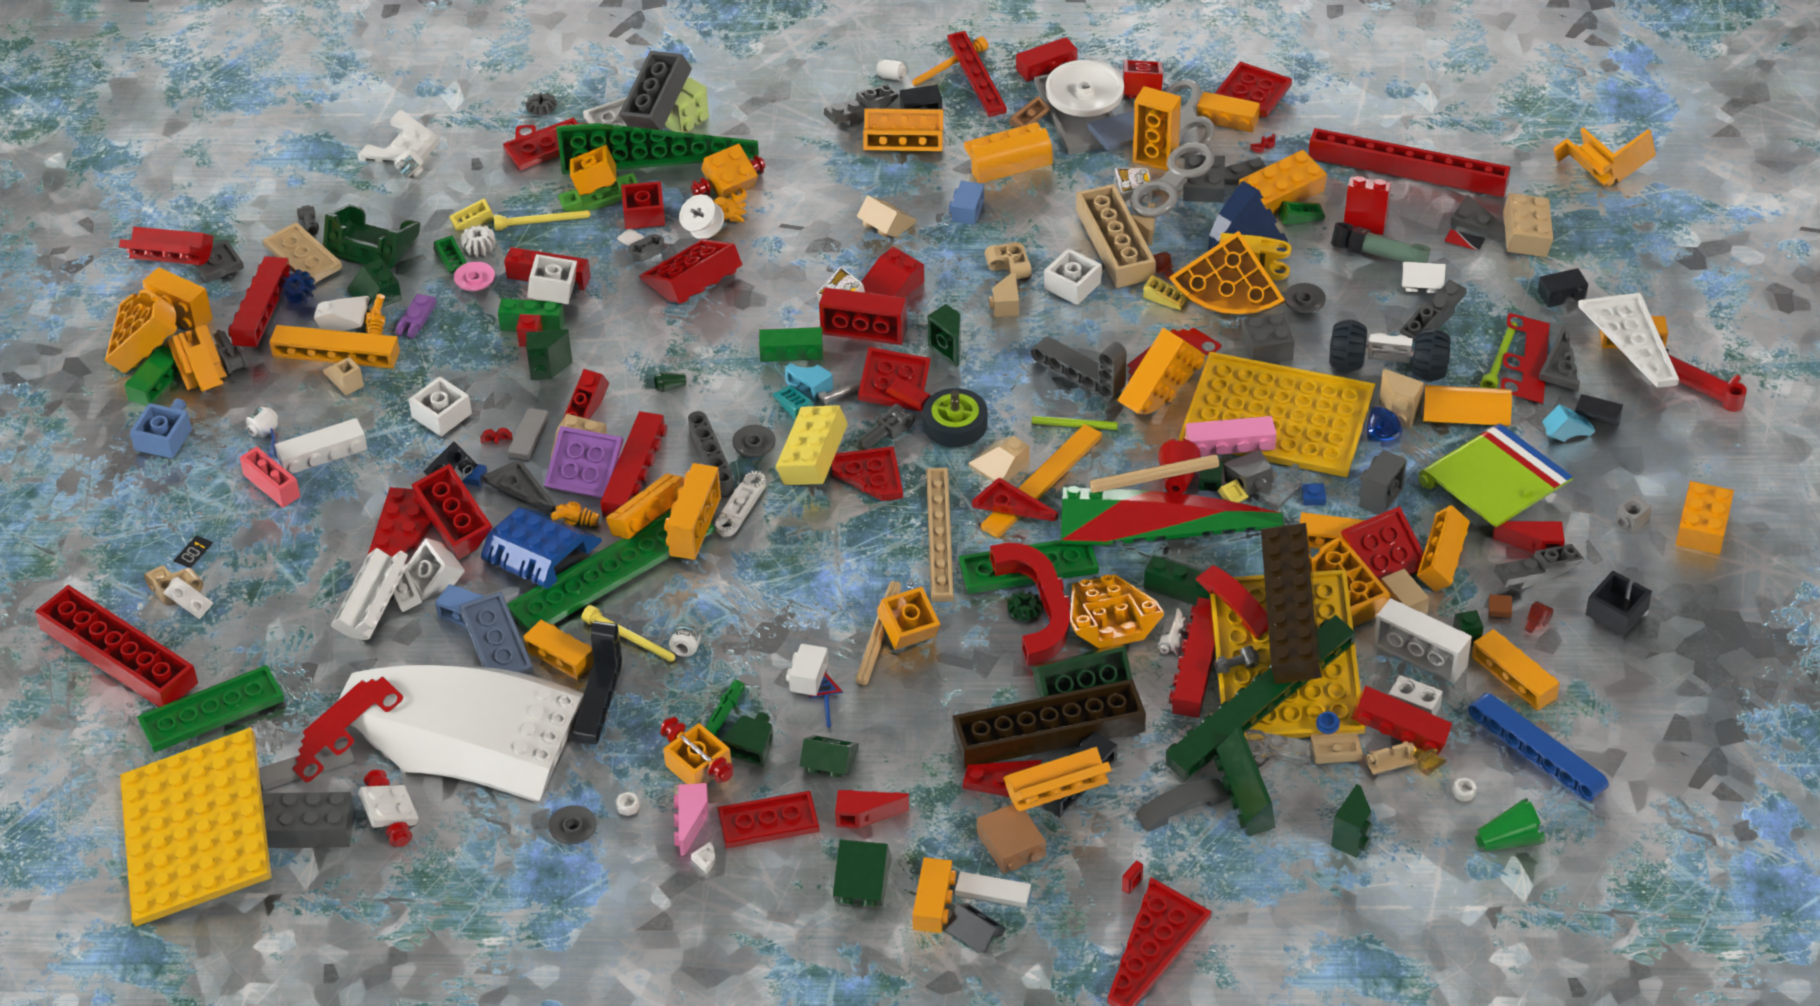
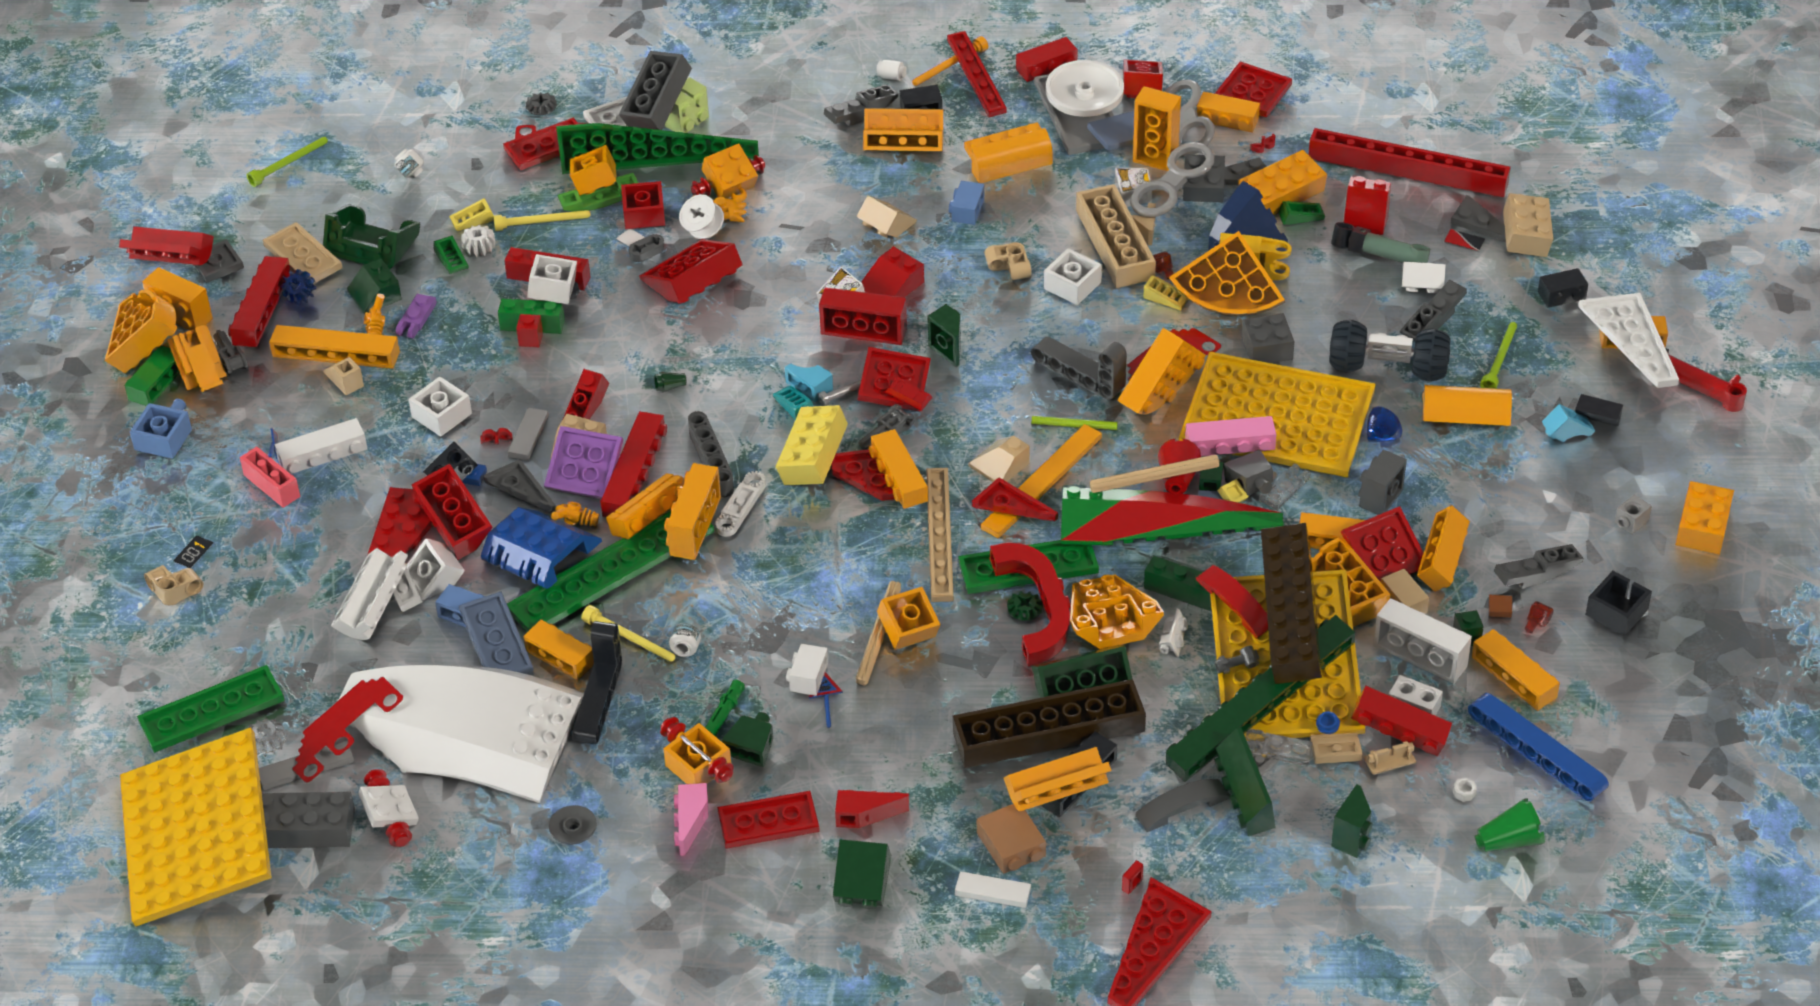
red brick [35,585,198,707] -> none
white hinge [163,576,213,620] -> none
white head [246,407,278,438] -> none
dark grey bar [297,205,319,236] -> none
white slope [314,296,370,331] -> none
white wing [358,110,440,164] -> none
bright pink dish [454,262,495,291] -> none
dark green slope [526,329,572,380] -> none
white tile [615,792,640,816] -> none
white tile [691,842,715,874] -> none
dark grey dish [732,425,776,457] -> none
green brick [759,327,823,362] -> none
dark green slope [799,735,859,778] -> none
light orange brick [912,857,957,933] -> none
wheel [923,388,988,447] -> none
panel [945,903,1006,953] -> none
red wing [963,760,1042,797] -> none
tan slope [989,273,1019,317] -> none
medium nougat slope [1009,96,1051,128] -> none
red brick [1169,597,1216,718] -> none
dark grey dish [1284,283,1326,313] -> none
blue plate [1302,483,1326,506] -> none
tan slope [1379,369,1424,429] -> none
clear yellow piece [1412,748,1447,776] -> none
lime door [1418,424,1573,527] -> none
red slope [1493,521,1565,554] -> none
red piece [1501,313,1550,404] -> none
dark grey wing [1539,327,1580,391] -> none
light orange piece [1553,127,1656,187] -> none
none -> lime piece [246,137,328,187]
none -> light orange brick [869,429,928,509]

